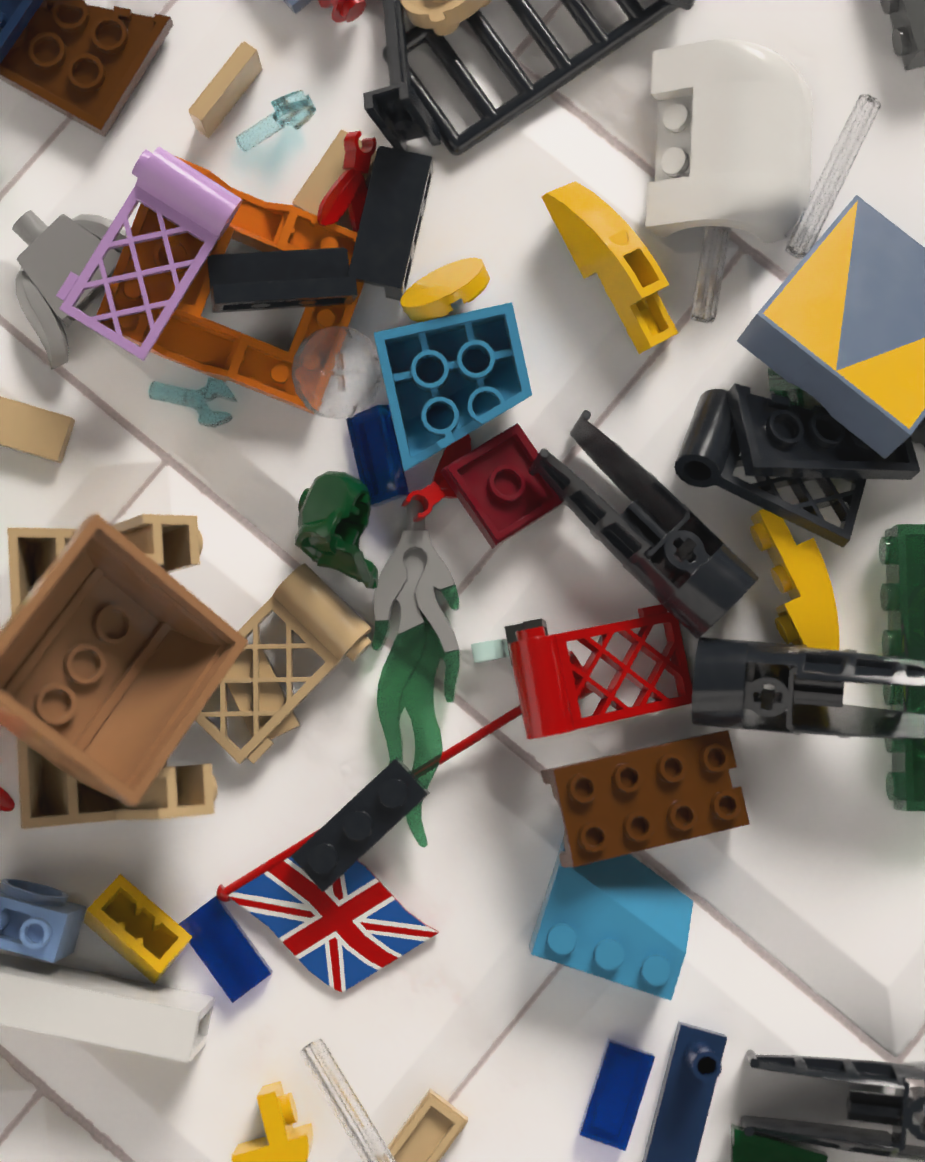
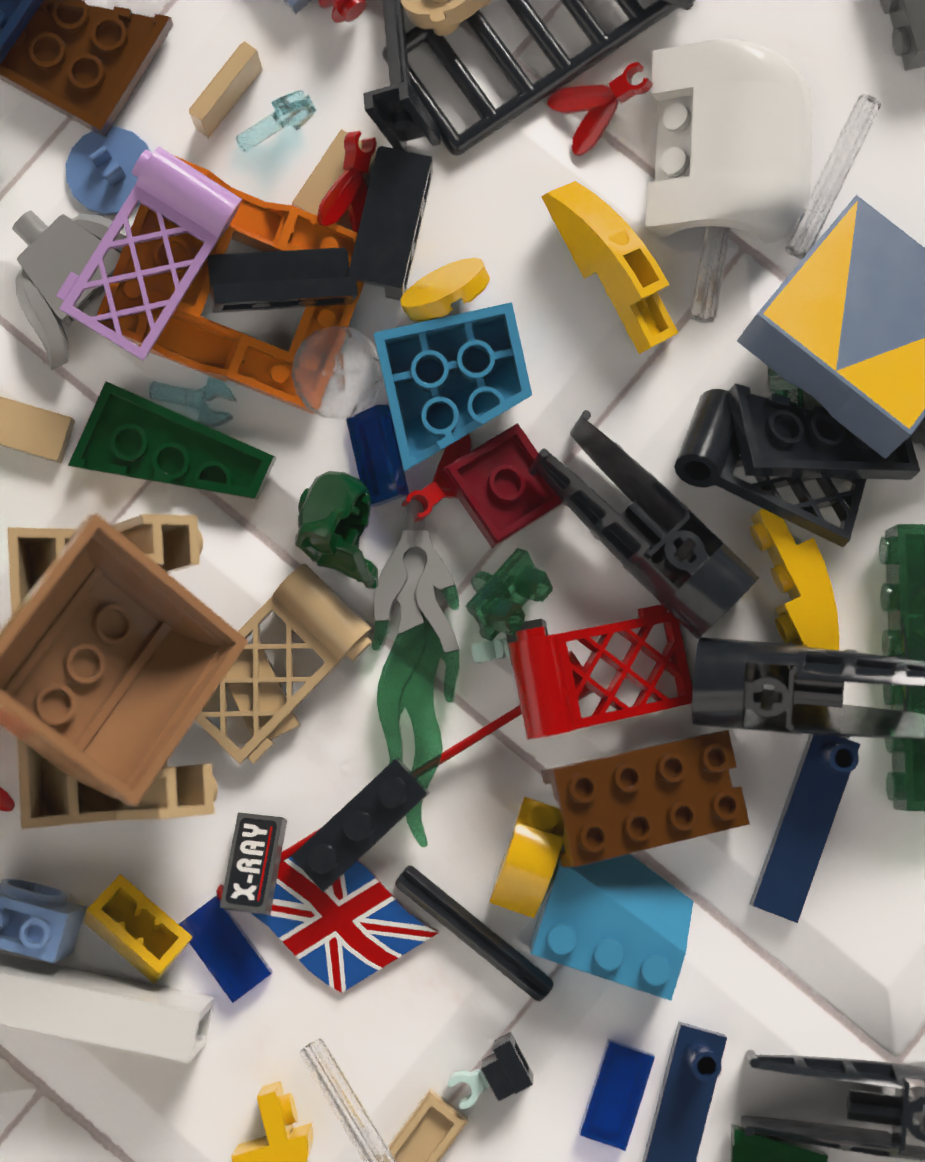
none -> medium blue piece [65,127,151,215]
none -> dark green wing [68,381,277,500]
none -> tile [220,812,287,915]
none -> black axle [395,865,554,1002]
none -> black piece [447,1032,534,1109]
none -> clear green hips [465,548,553,641]
none -> yellow brick [489,796,564,918]
none -> red piece [547,62,653,156]
none -> dark blue piece [749,734,861,923]

